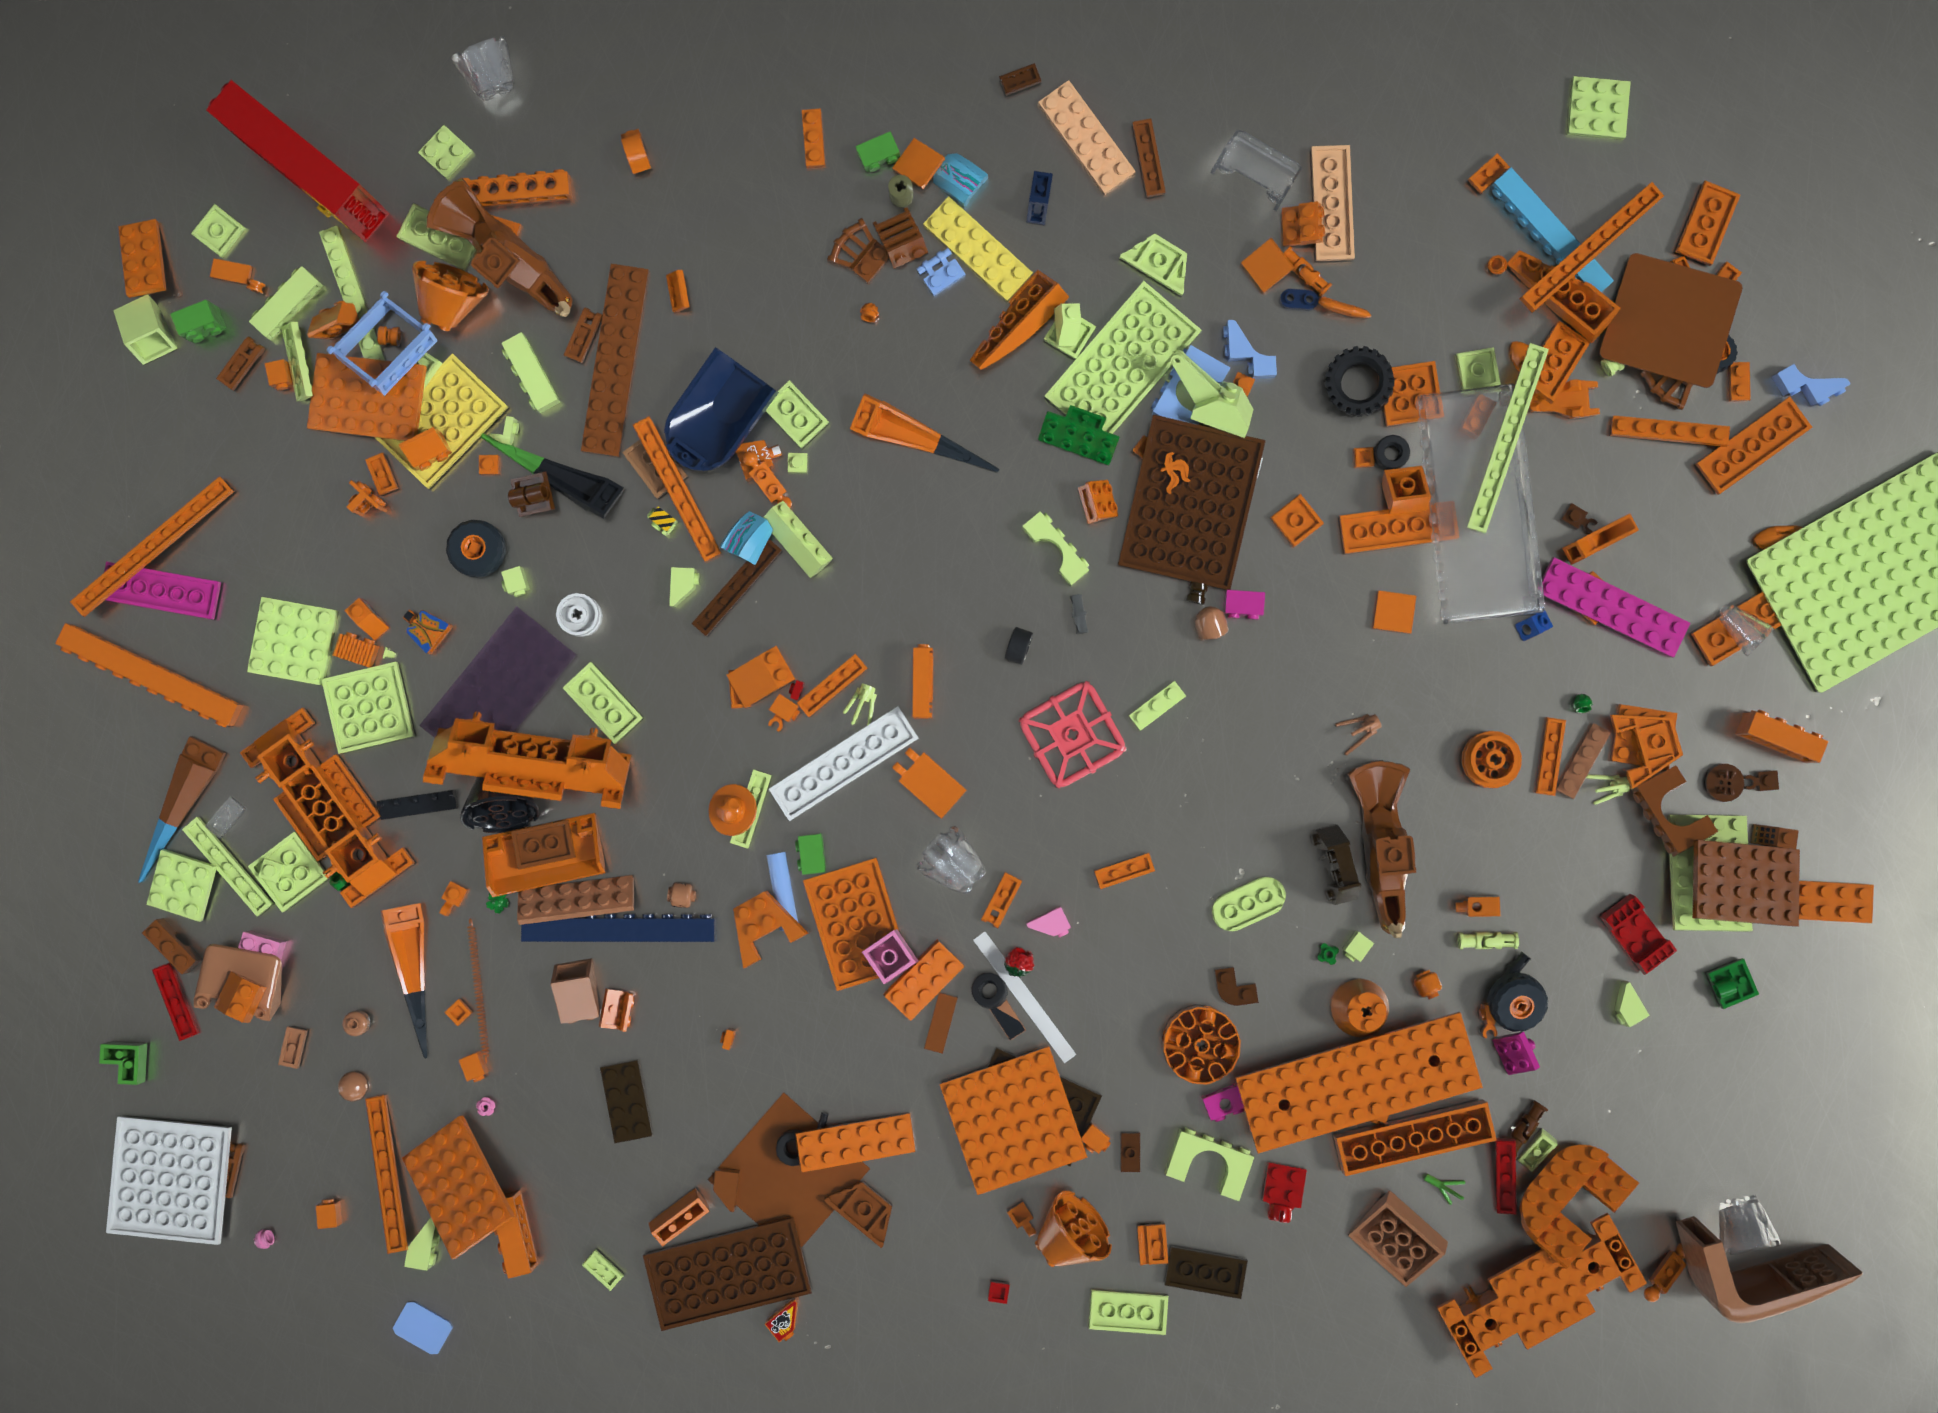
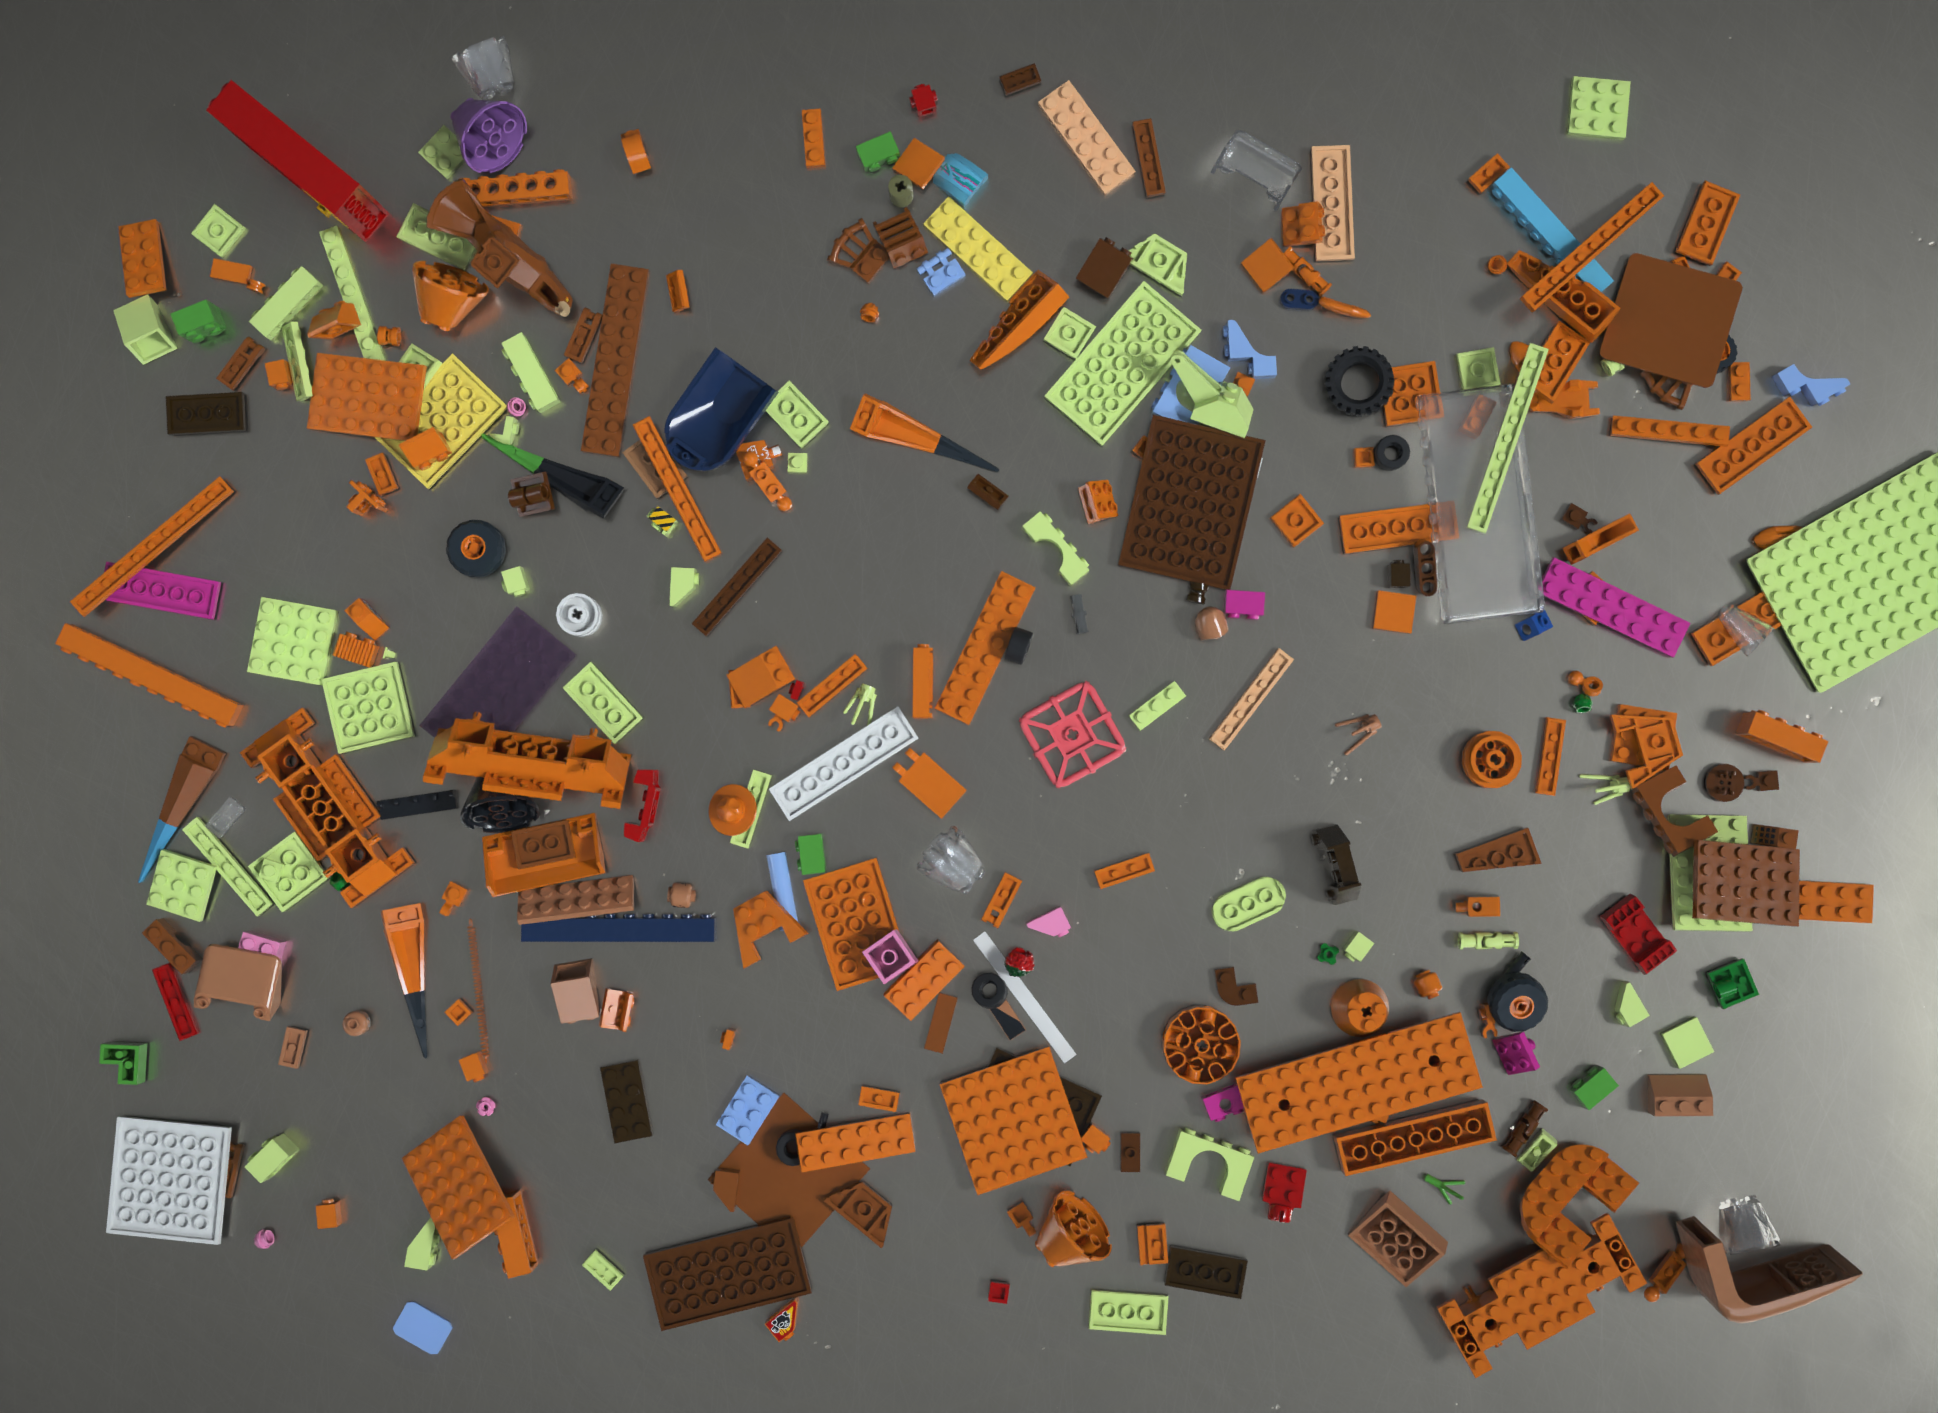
orange slope [214,971,267,1023] -> none
light blue window [327,291,437,396] -> none
nougat hair [338,1071,368,1102] -> none
orange tile [365,1095,408,1254] -> none
torso [403,610,453,654] -> none
orange plate [479,455,500,475] -> none
green plant [486,893,510,914] -> none
orange brick [649,1188,710,1247] -> none
medium azure slope [719,511,773,565] -> none
yellowish green brick [763,501,833,578] -> none
dark blue bracket [1026,171,1053,225] -> none
green bracket [1038,405,1120,465] -> none
yellowish green slope [1054,303,1081,347] -> none
orange piece [1160,452,1190,494] -> none
dark orange animal [1348,760,1416,938] -> none
orange brick [1381,466,1431,515] -> none
red tile [1496,1138,1517,1214] -> none
nougat plate [1556,723,1611,800] -> none
none -> dark brown plate [166,392,246,435]
none -> yellowish green brick [245,1133,300,1183]
none -> medium lavender cone [450,98,527,173]
none -> bright pink plate [507,397,526,417]
none -> orange plate [555,358,589,394]
none -> red plate [624,770,661,842]
none -> light blue plate [716,1075,780,1145]
none -> orange plate [858,1085,900,1112]
none -> red brick [909,84,938,117]
none -> orange plate [935,571,1036,725]
none -> reddish brown plate [967,474,1009,510]
none -> reddish brown brick [1076,237,1134,298]
none -> light nougat tile [1209,648,1294,751]
none -> dark brown brick [1387,560,1411,588]
none -> reddish brown beam [1414,539,1437,596]
none -> dark orange wing [1455,828,1542,872]
none -> orange plate [1568,671,1603,697]
none -> bright green brick [1570,1066,1619,1110]
none -> nougat slope [1648,1074,1713,1116]
none -> yellowish green tile [1661,1017,1714,1069]

